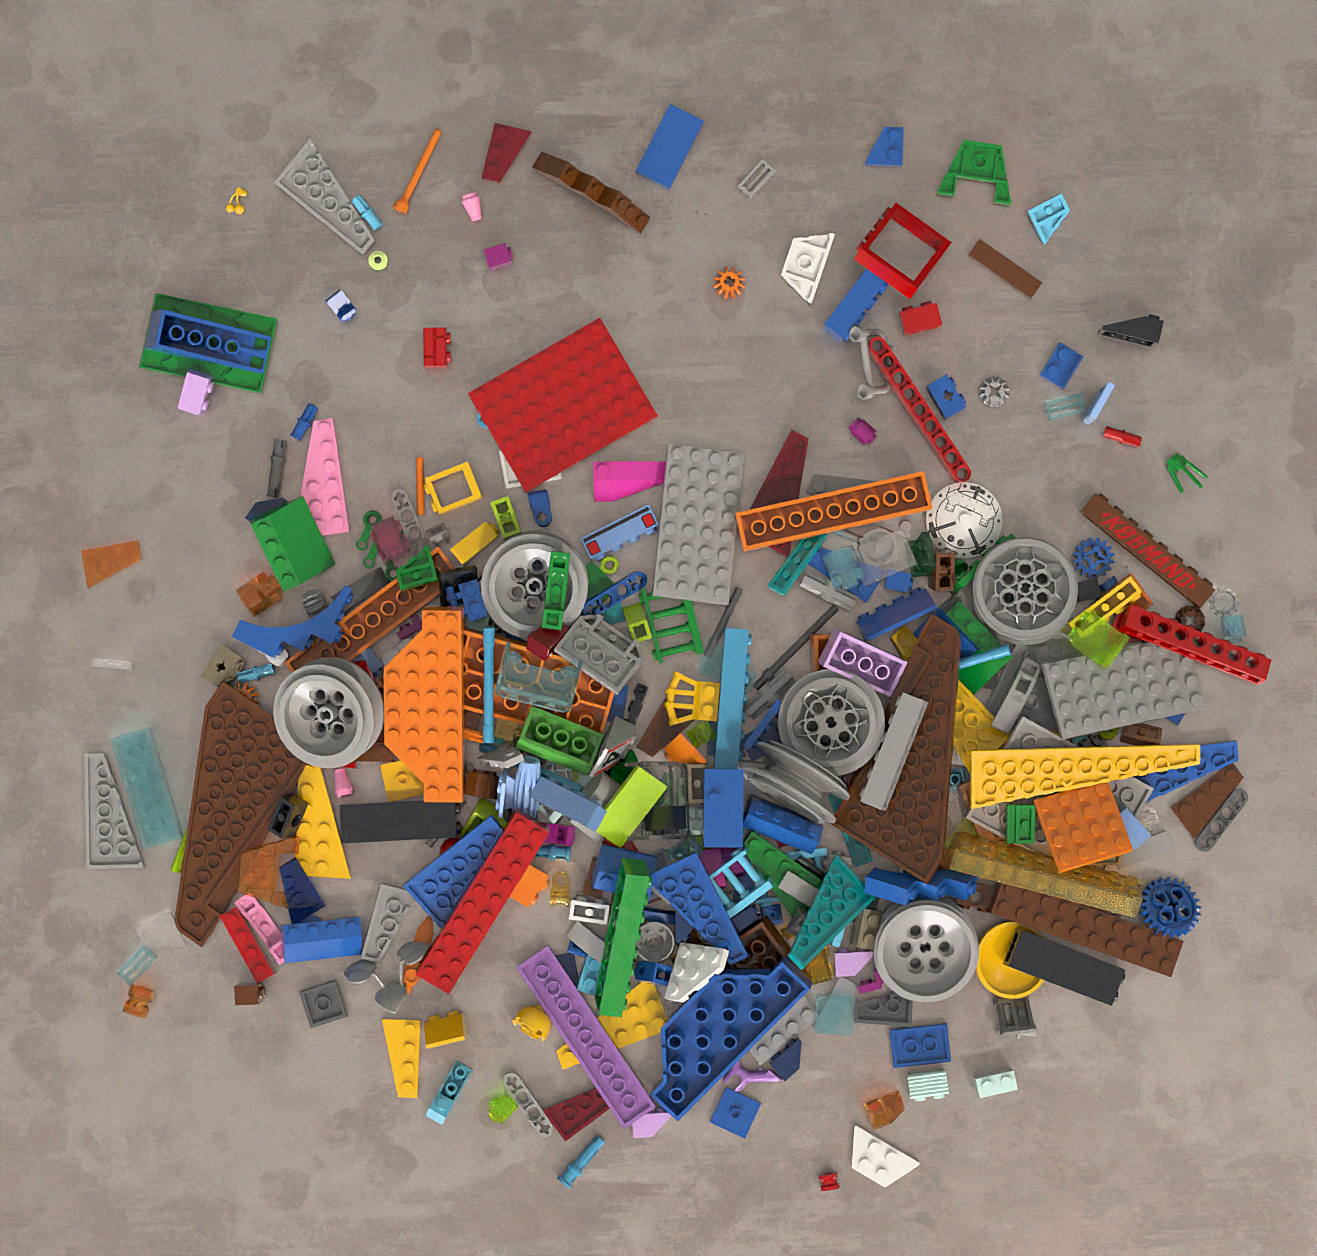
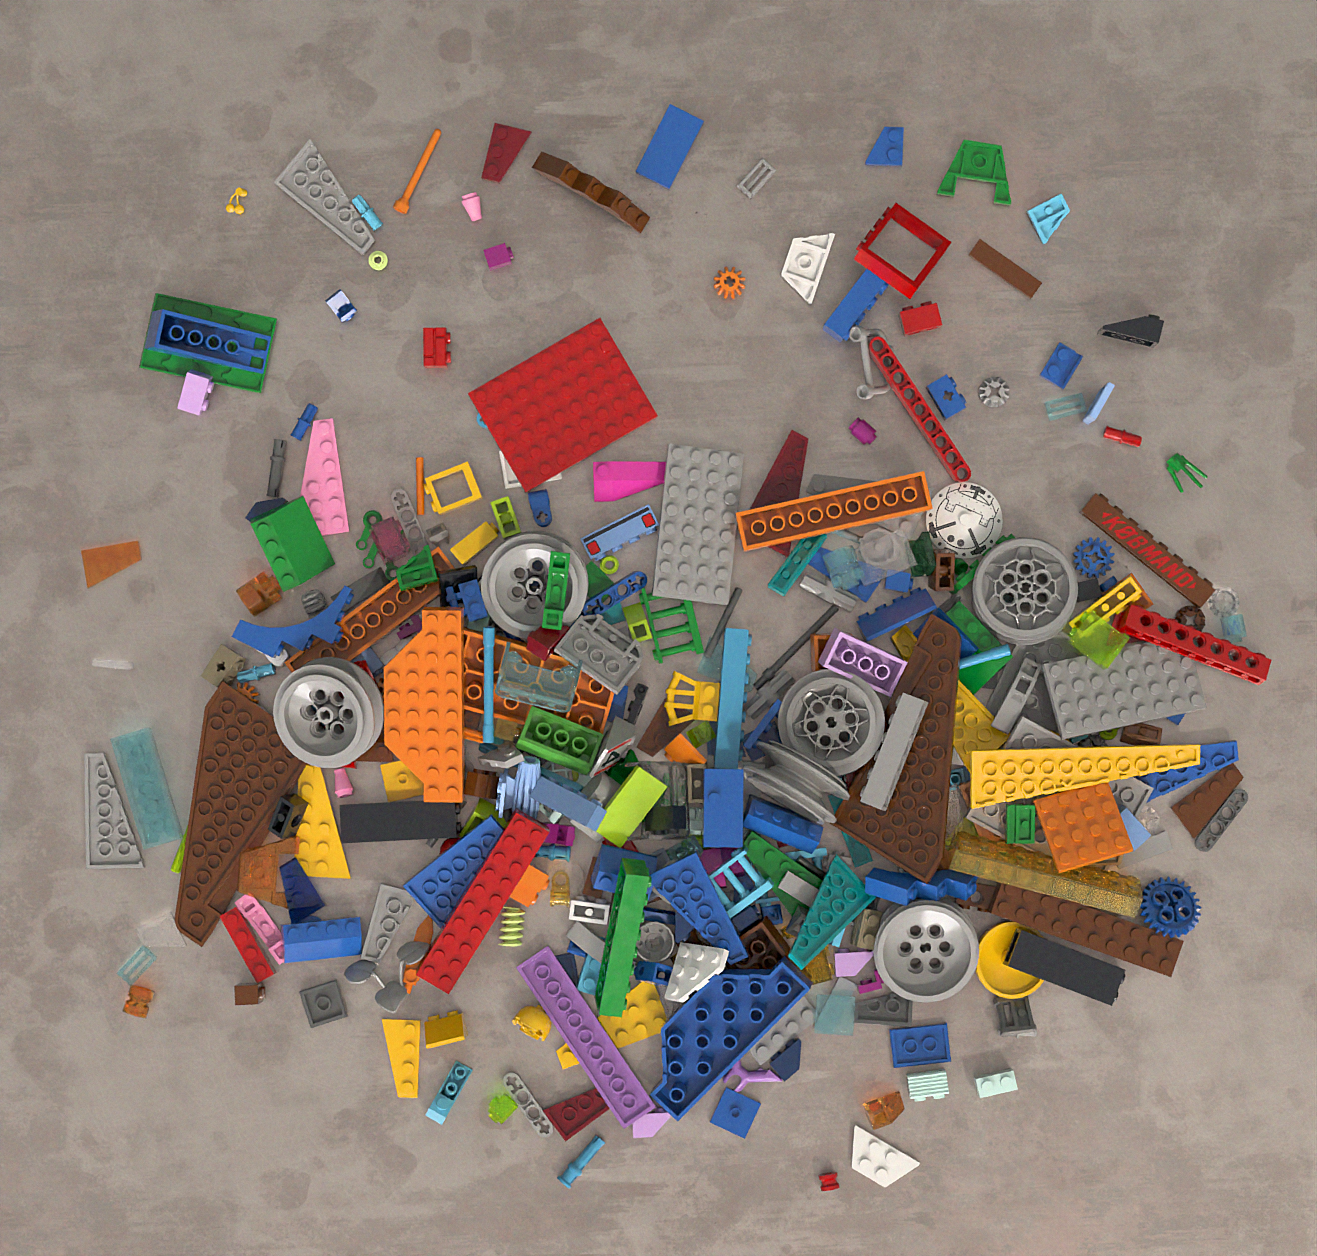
none -> yellowish green piece [498,906,526,947]

